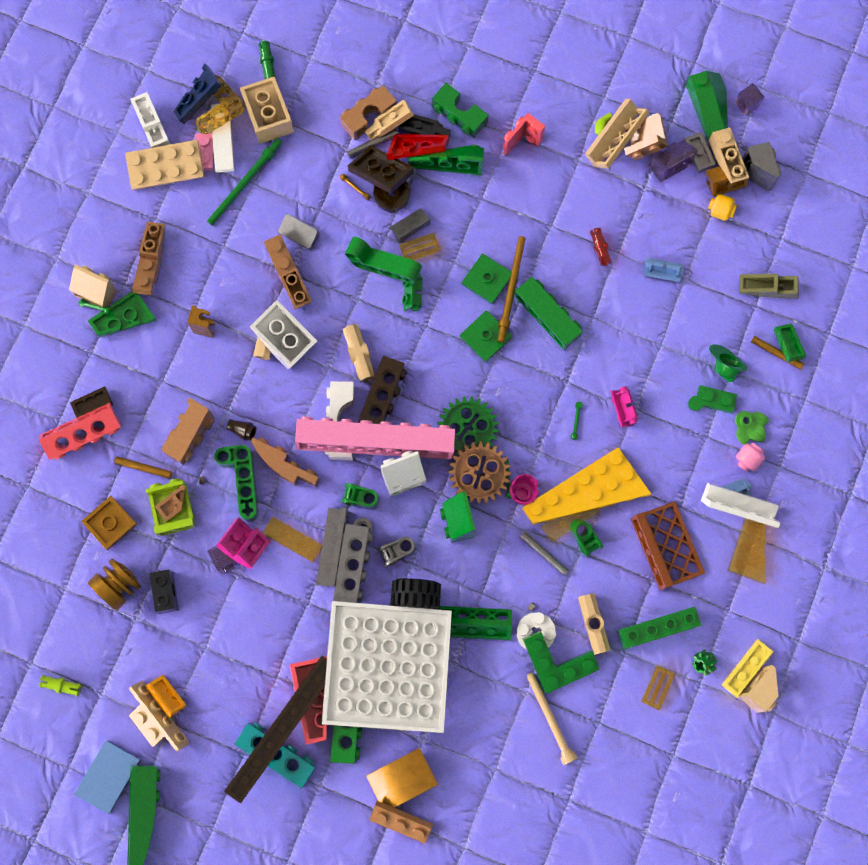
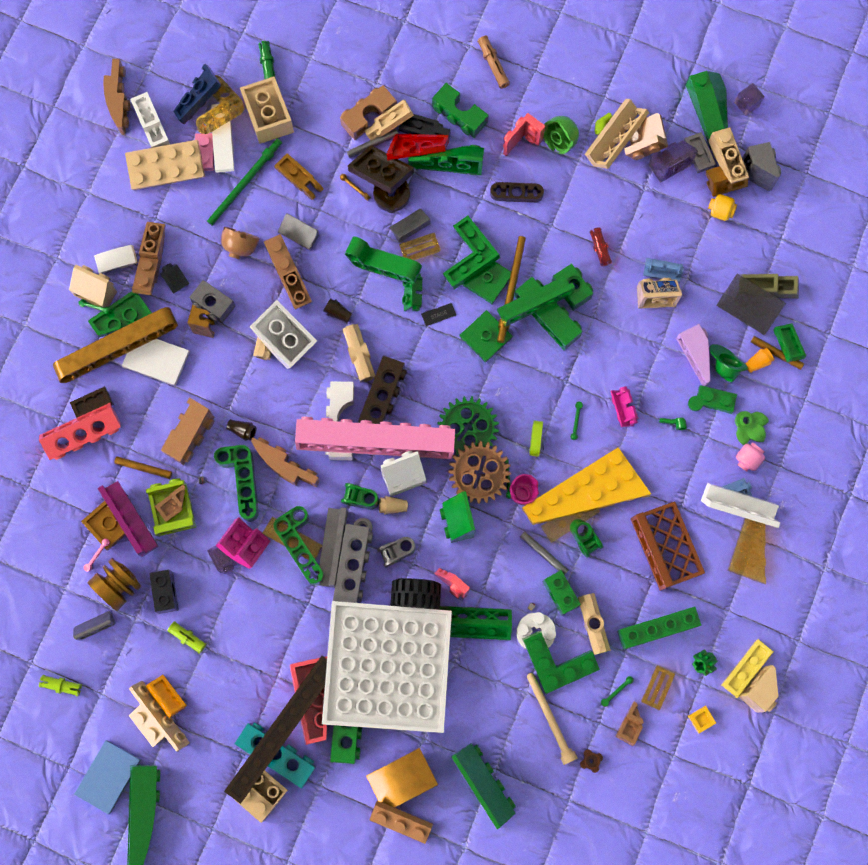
none -> pearl gold beam [53,307,178,383]
none -> flat silver slope [73,611,115,641]
none -> bright pink hinge [84,538,110,572]
none -> white slope [94,245,138,274]
none -> magenta fence [97,481,159,557]
none -> medium nougat slope [103,59,130,135]
none -> white tile [122,339,190,386]
none -> black bracket [160,263,189,294]
none -> lime pin [167,621,207,654]
none -> flat silver brick [189,280,235,323]
none -> medium nougat cylinder [221,226,259,259]
none -> tan slope [230,771,288,823]
none -> green beam [273,506,324,586]
none -> pearl gold hinge [274,153,323,200]
none -> dark brown cone [323,298,352,323]
none -> tan cone [379,496,408,515]
none -> black sticker [421,303,456,326]
none -> coral wing [434,568,470,599]
none -> green plate [443,216,500,290]
none -> green slope [451,743,516,829]
none -> medium nougat pin [477,35,510,89]
none -> dark brown beam [490,182,544,203]
none -> green fence [497,276,575,327]
none -> lime beam [529,420,543,457]
none -> green brick [542,570,581,616]
none -> bright green cylinder [543,116,579,154]
none -> green brick [552,264,593,311]
none -> reddish brown plate [580,749,603,773]
none -> green hinge [601,676,634,707]
none -> medium nougat slope [615,701,644,746]
none -> tan slope [637,278,682,309]
none -> green hand [659,418,686,430]
none -> lavender slope [676,324,710,386]
none -> yellow plate [688,706,716,733]
none -> clear smoke tile [716,273,786,335]
none -> light orange cone [745,348,774,373]

